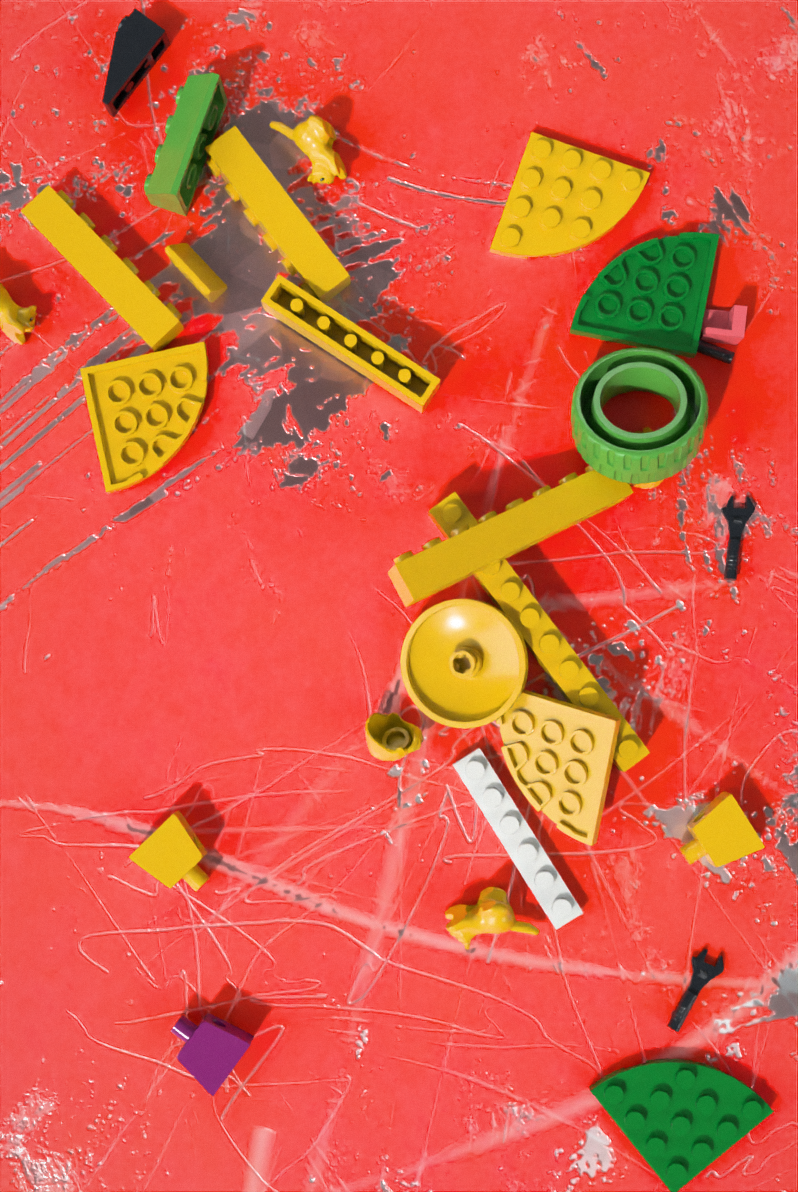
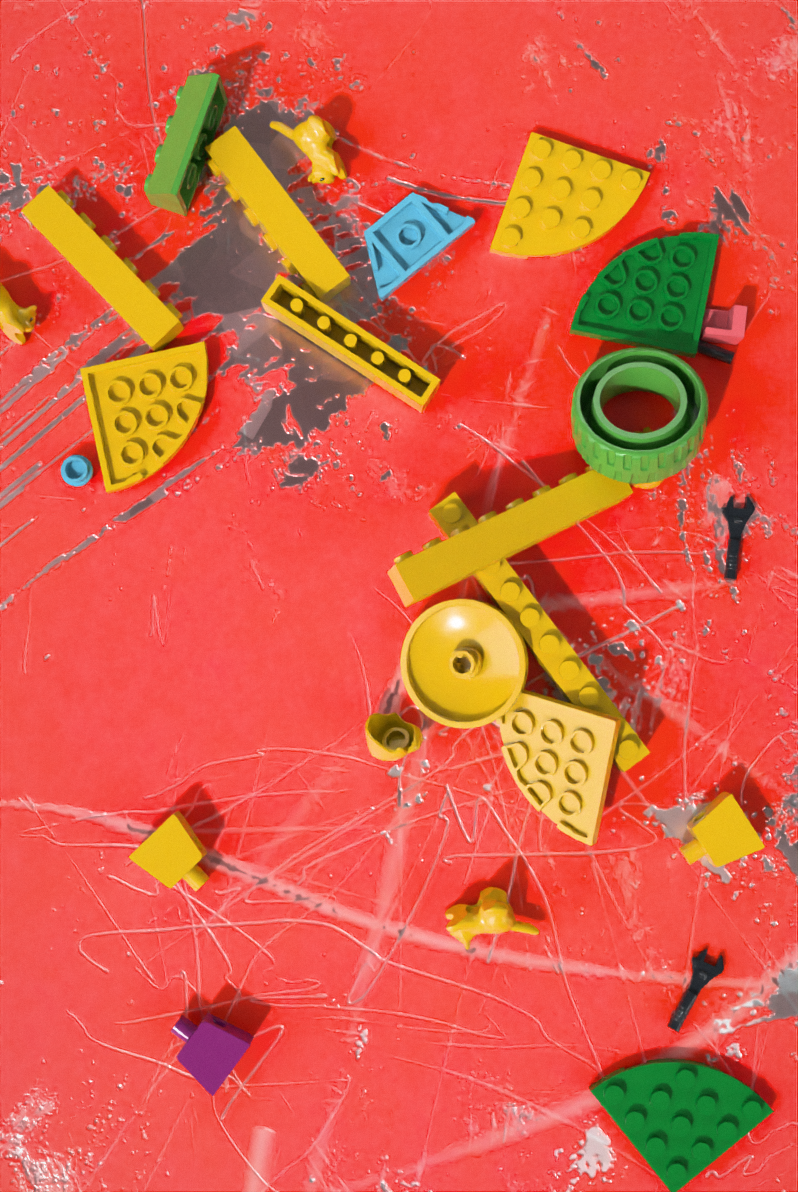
black slope [102,9,170,117] -> none
yellow slope [165,243,228,303] -> none
white plate [452,748,583,930] -> none
none -> medium azure plate [61,455,93,487]
none -> medium azure wing [364,192,475,301]

